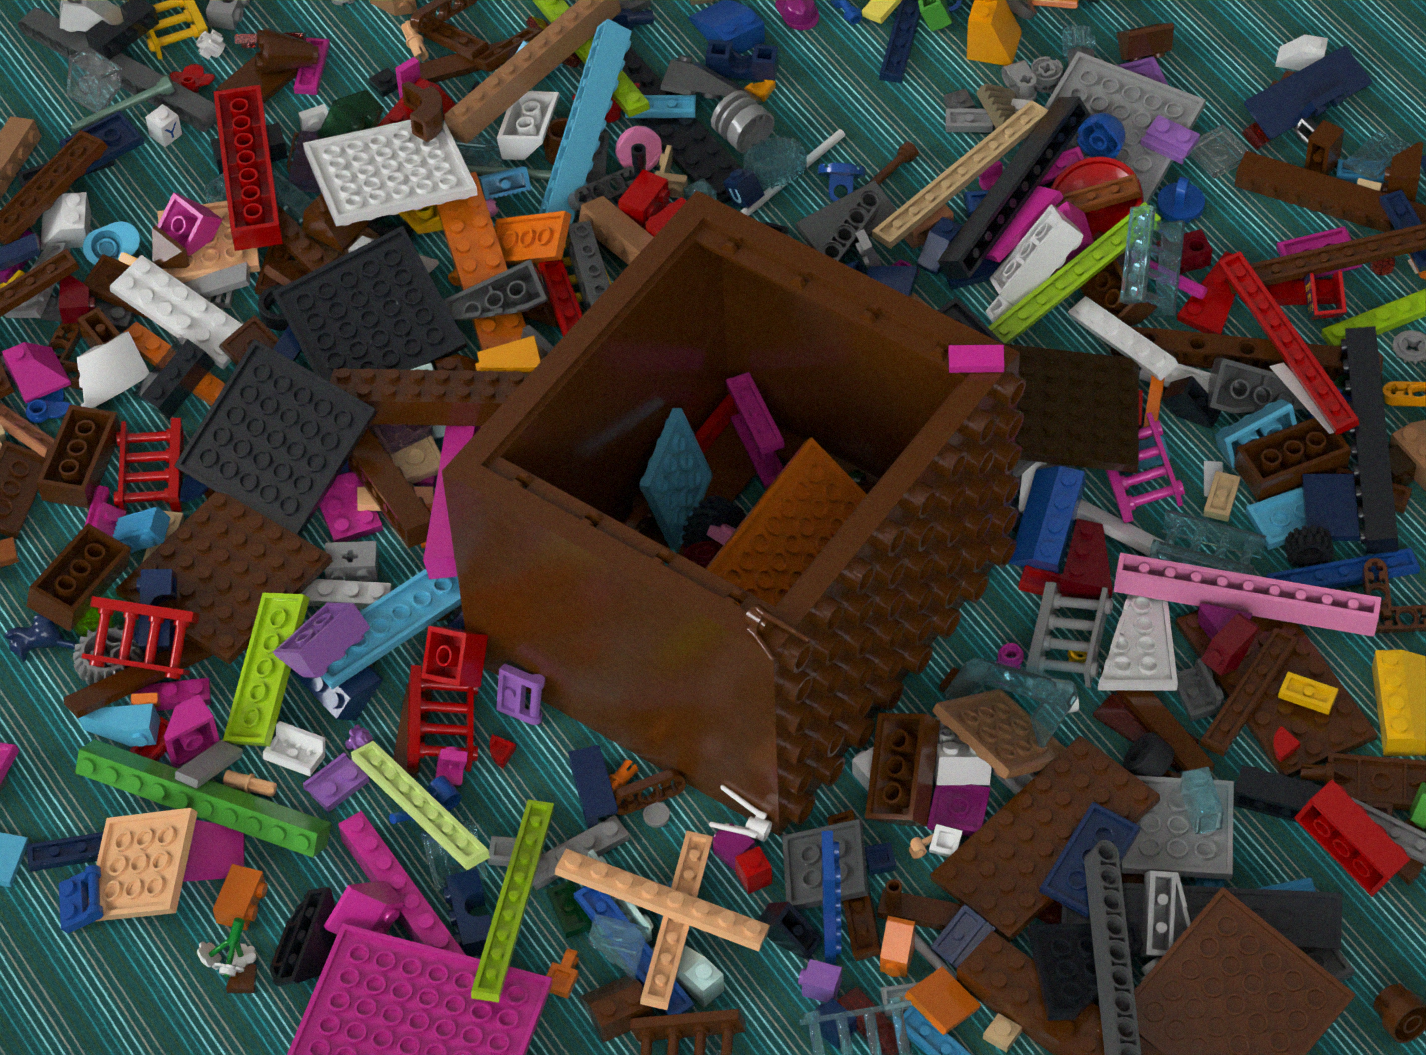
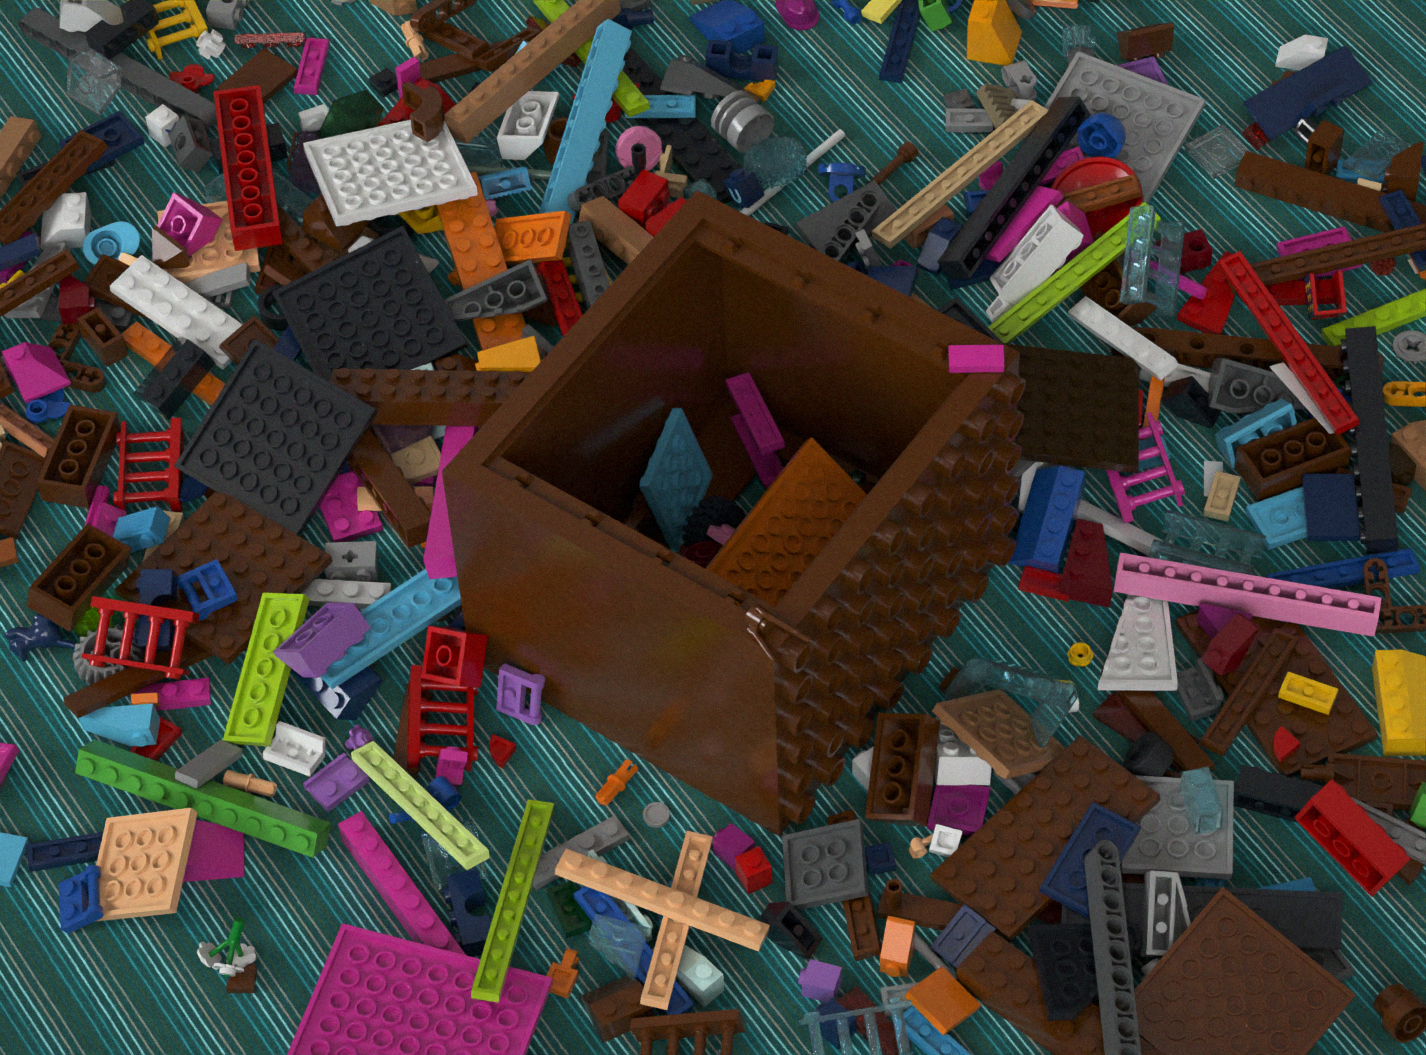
sand green piece [71,75,176,132] -> none
white slope [77,331,150,408] -> none
dark pink slope [164,694,219,768] -> none
orange brick [213,864,268,931] -> none
reddish brown cone [255,28,319,74] -> none
black wedge [270,887,337,986] -> none
dark pink slope [324,881,405,935] -> none
light grey plate [488,836,516,866] -> none
dark blue panel [568,745,618,829] -> none
reddish brown beam [613,769,686,815] -> none
red tile [695,394,737,454] -> none
white plant [709,785,772,842] -> none
blue plate [821,831,841,965] -> none
tan plate [983,1013,1022,1053] -> none
dark pink plate [998,643,1024,668] -> none
light grey fence [1026,582,1113,688] -> none
light grey wheel [1031,56,1063,93] -> none
medium lavender plate [1141,115,1200,164] -> none
blue tile [1157,176,1205,224] -> none
black tyre [1285,525,1334,568] -> none
none -> dark grey brick [168,115,214,172]
none -> blue plate [177,559,238,620]

